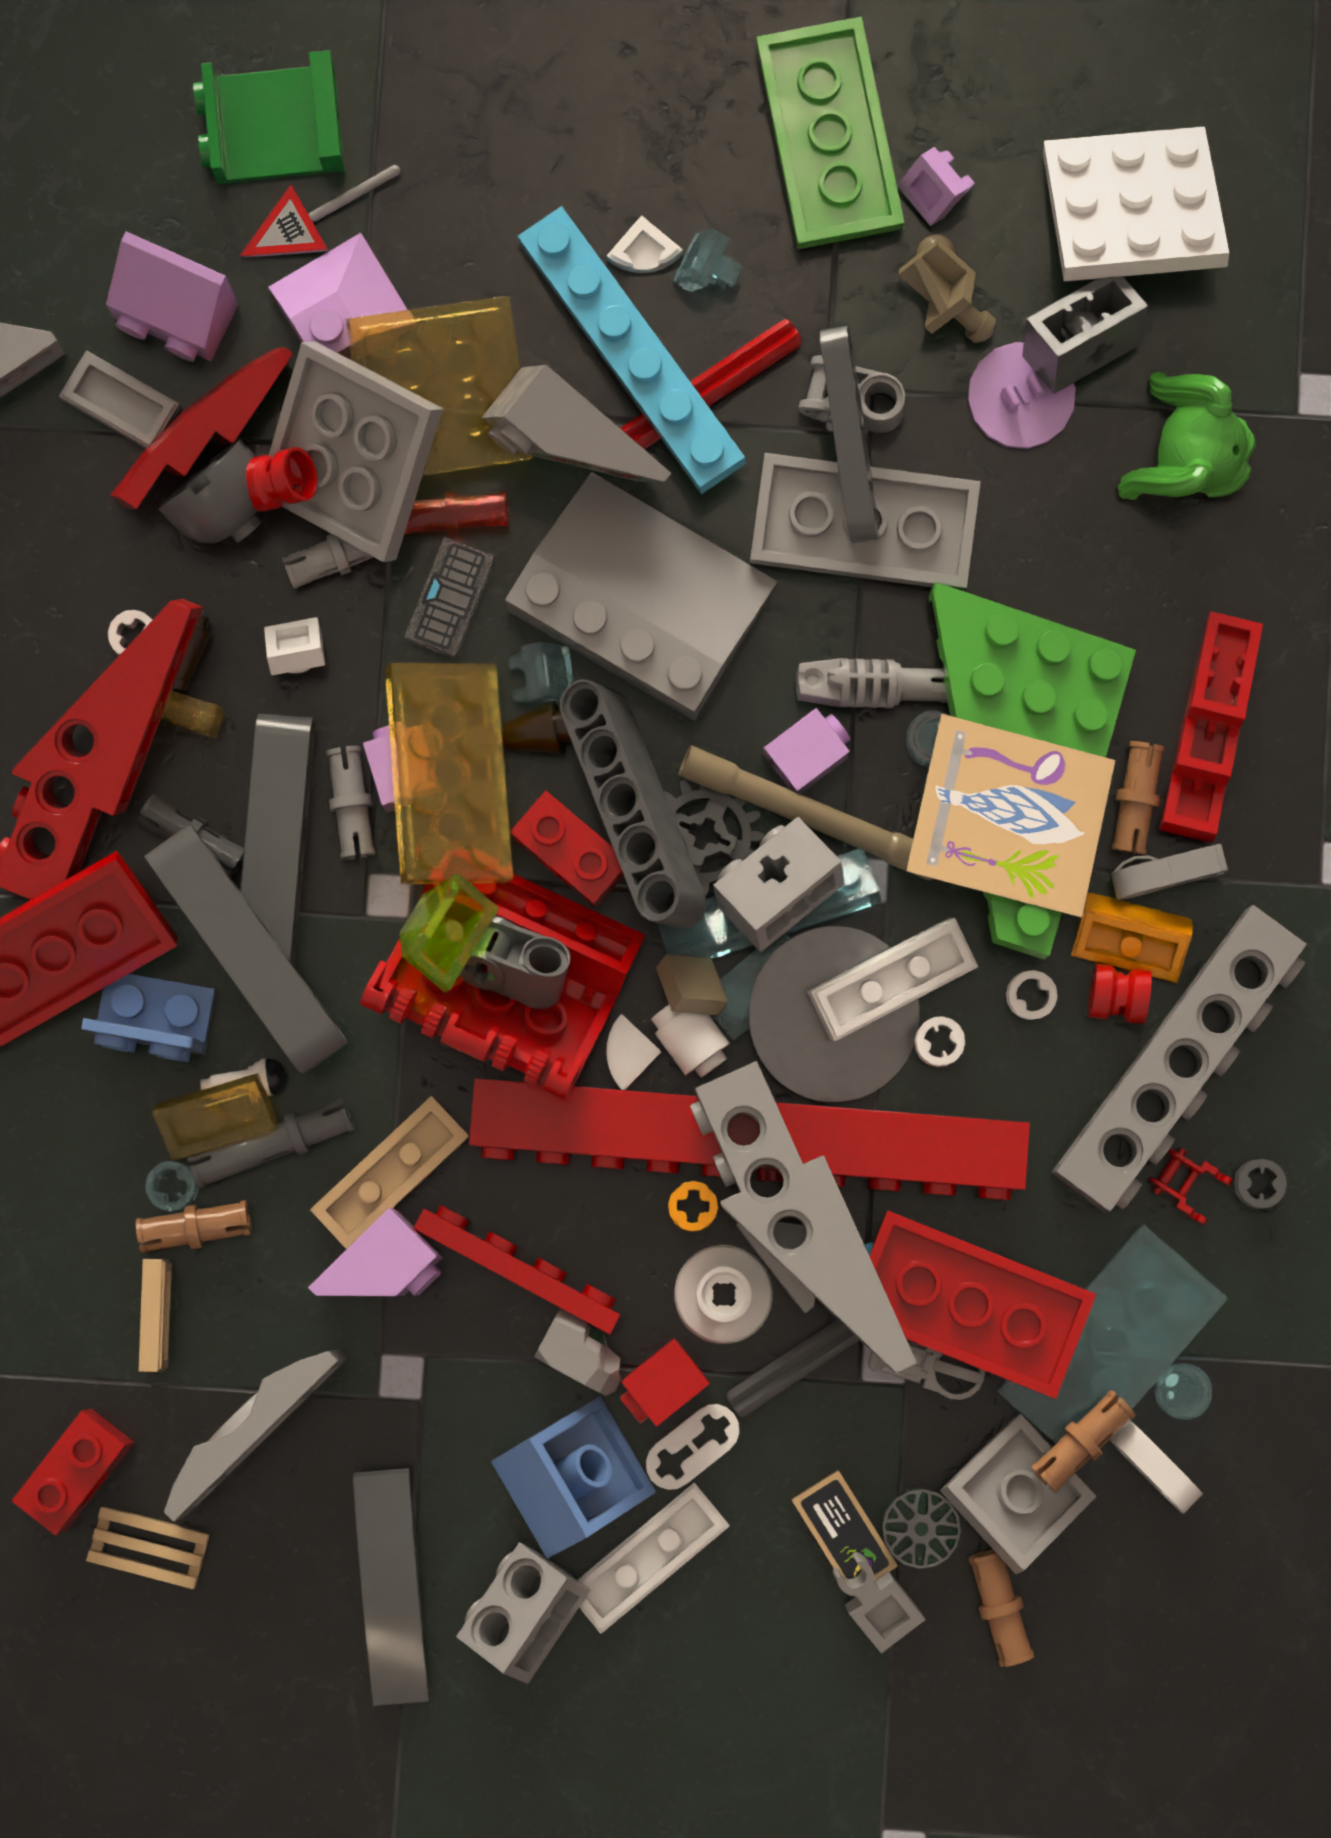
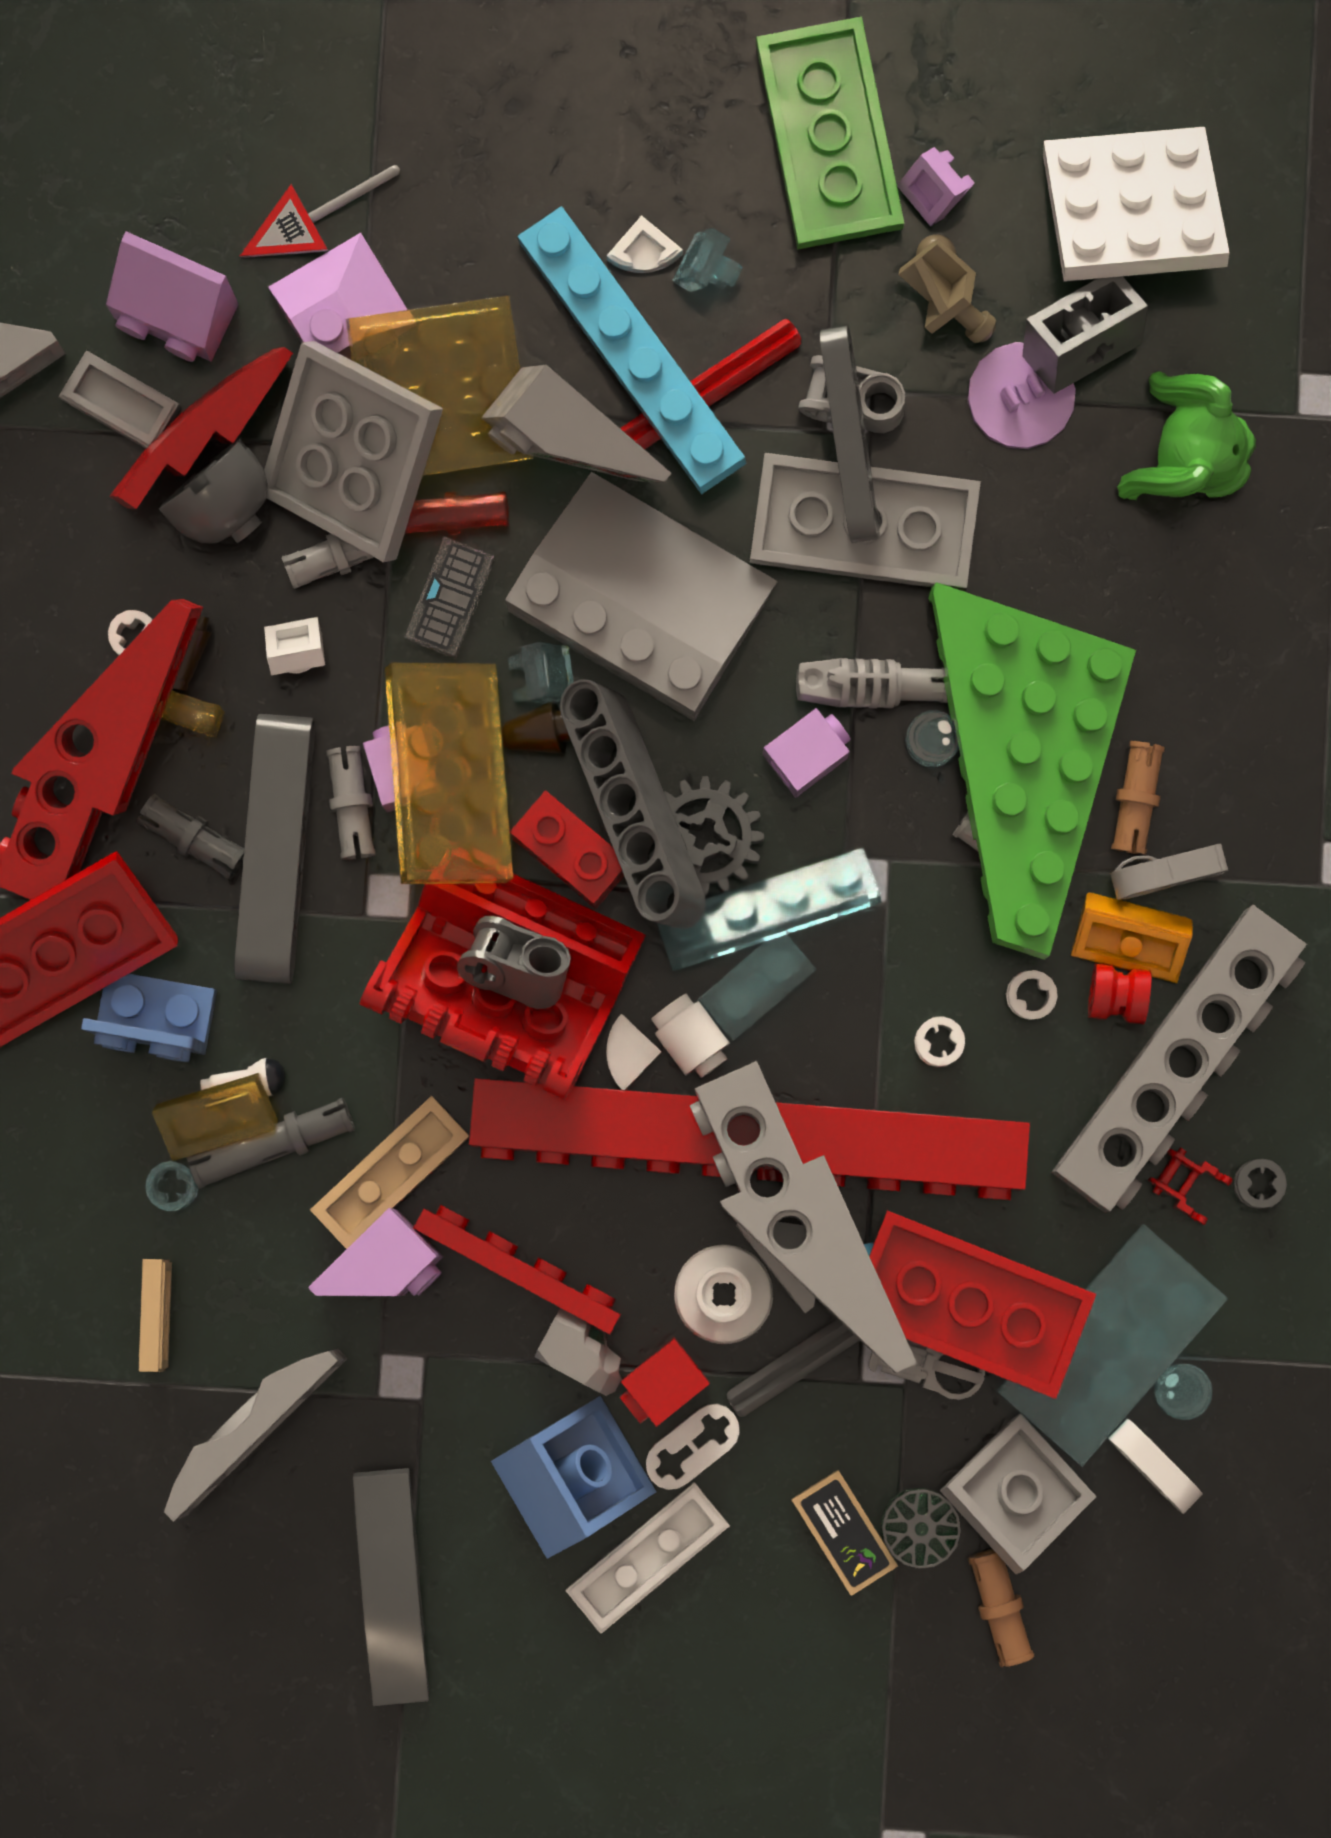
red brick [12,1409,135,1536] -> none
tan tile [86,1505,211,1590] -> none
medium nougat pin [136,1200,252,1254] -> none
dark grey beam [144,823,348,1076] -> none
green panel [193,50,345,184] -> none
red wheel [246,447,318,512] -> none
clear neon green slope [399,873,499,992] -> none
light grey brick [456,1542,591,1684] -> none
dark tan tile [656,954,728,1015] -> none
light orange bush [668,1181,718,1232] -> none
dark tan piece [678,745,932,881] -> none
light grey brick [713,817,845,952] -> none
flat silver sticker [749,926,920,1102] -> none
white tile [807,918,978,1041] -> none
light grey plate [833,1552,926,1654] -> none
tan sticker [906,714,1115,917] -> none
medium nougat pin [1030,1390,1136,1494] -> none
red slope [1159,611,1263,843] -> none

